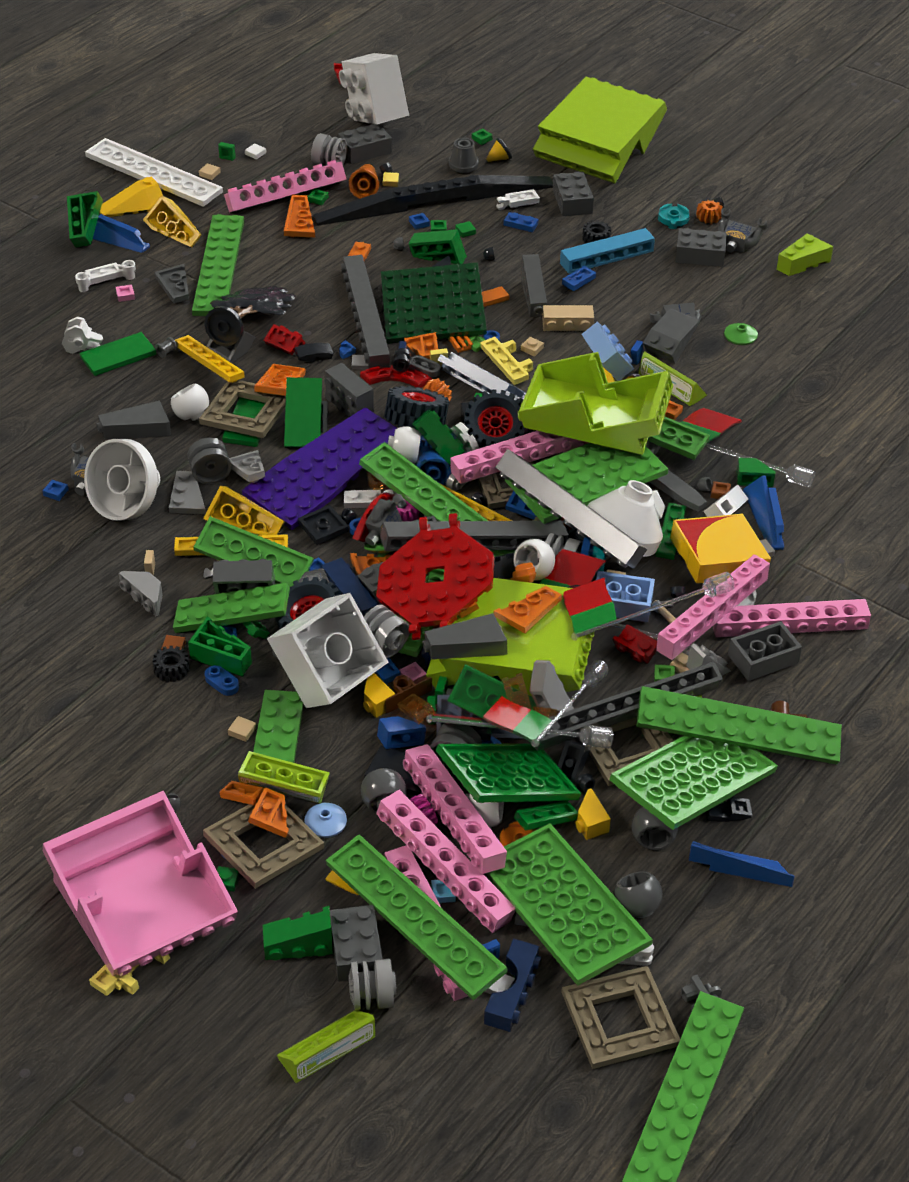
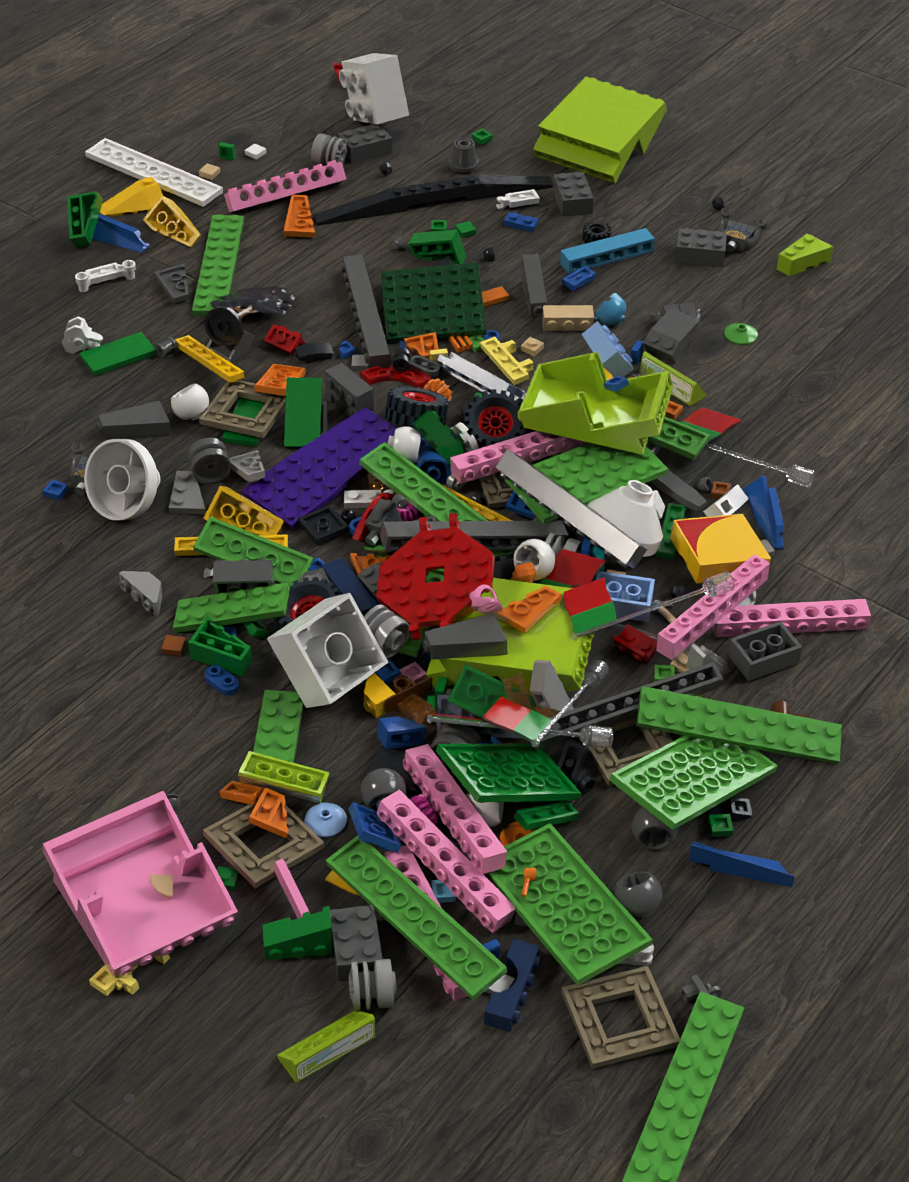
bright pink tile [116,285,135,302] -> none
tan tile [144,550,155,576] -> none
black tyre [153,645,189,682] -> none
tan tile [228,716,256,742] -> none
green tile [308,189,329,205] -> none
orange plate [348,242,371,261] -> none
orange cone [349,164,379,199] -> none
light yellow tile [382,172,399,187] -> none
blue tile [409,213,430,230] -> none
yellow hat [486,137,512,162] -> none
yellow slope [576,788,611,840] -> none
teal plate [658,204,689,229] -> none
orange gear [696,200,722,224] -> none
green slope [737,457,776,487] -> none
none -> tan tile [150,875,173,898]
none -> bright pink tile [274,859,309,918]
none -> blue plate [349,802,401,853]
none -> bright pink piece [469,585,503,615]
none -> orange hand [521,868,536,897]
none -> dark azure cylinder [594,293,626,326]
none -> blue tile [604,375,629,392]
none -> green plate [708,814,734,837]

